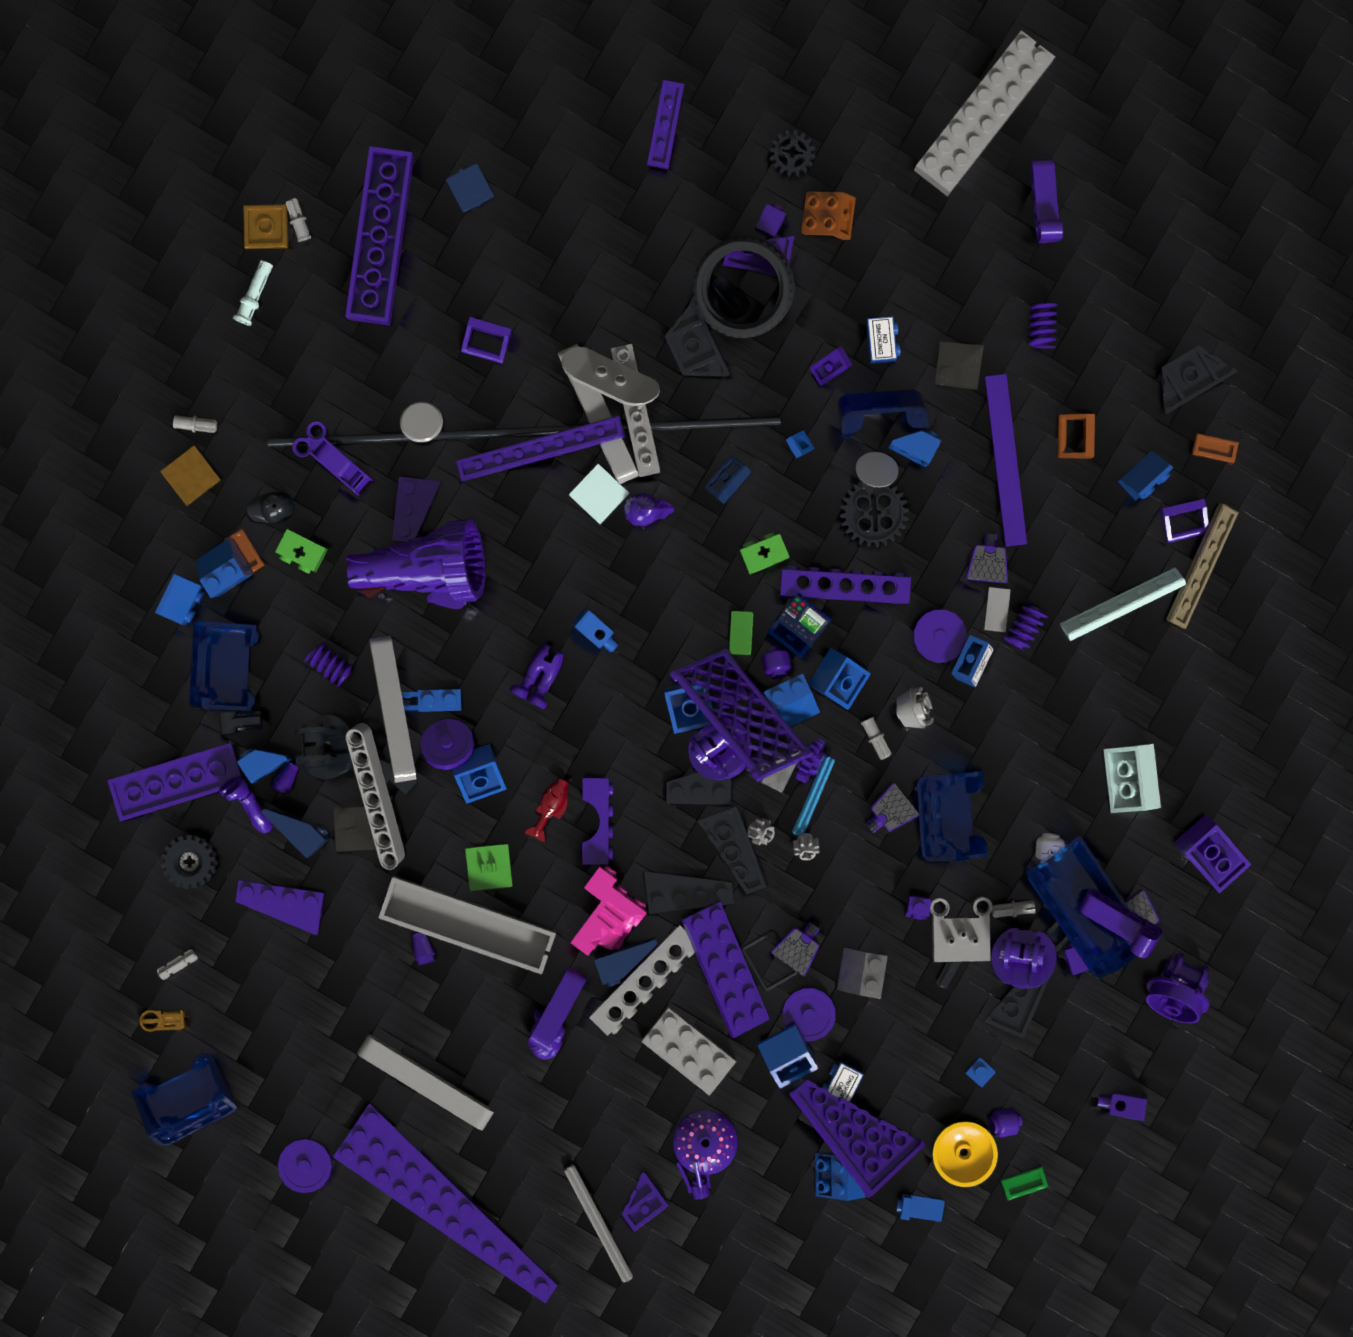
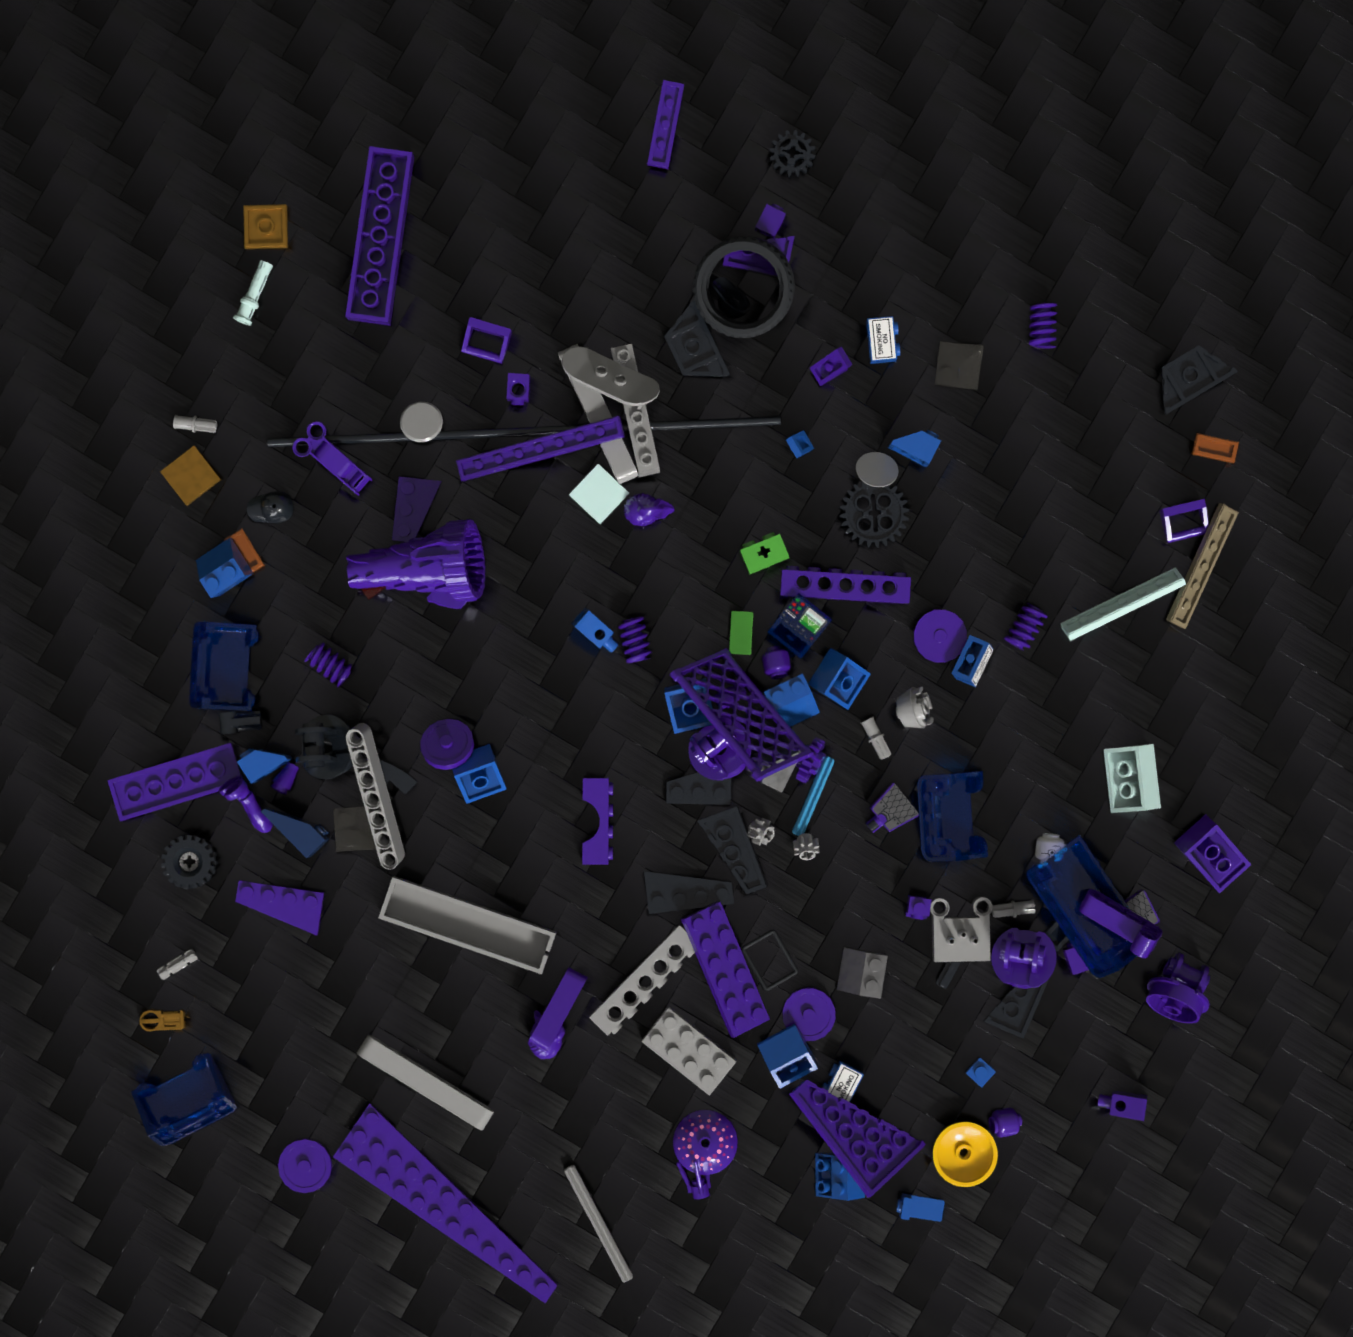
blue slope [155,574,205,625] -> none
bright green brick [275,529,328,574] -> none
light grey axle [286,198,311,242] -> none
light grey beam [369,635,416,783] -> none
blue hinge [401,689,462,712] -> none
dark purple cone [412,933,435,965] -> none
dark blue piece [446,163,494,213] -> none
bright green piece [465,844,513,891] -> none
dark purple piece [509,643,564,709] -> none
dark red animal [525,777,569,842] -> none
dark pink brick [571,865,647,955] -> none
dark blue slope [594,937,658,987] -> none
dark purple wing [622,1172,669,1232] -> none
dark blue slope [704,455,751,504] -> none
torso [771,922,820,976] -> none
dark orange bracket [801,192,856,240] -> none
clear blue windscreen [837,389,929,438] -> none
light grey piece [914,31,1055,196] -> none
torso [965,533,1008,584] -> none
dark purple tile [984,374,1027,547] -> none
light grey tile [984,587,1010,632] -> none
green tile [1000,1166,1049,1200] -> none
dark purple beam [1031,159,1063,243] -> none
dark orange tile [1058,414,1095,459] -> none
blue slope [1118,451,1173,500] -> none
none -> dark purple brick [506,373,530,405]
none -> dark purple piece [618,616,651,663]

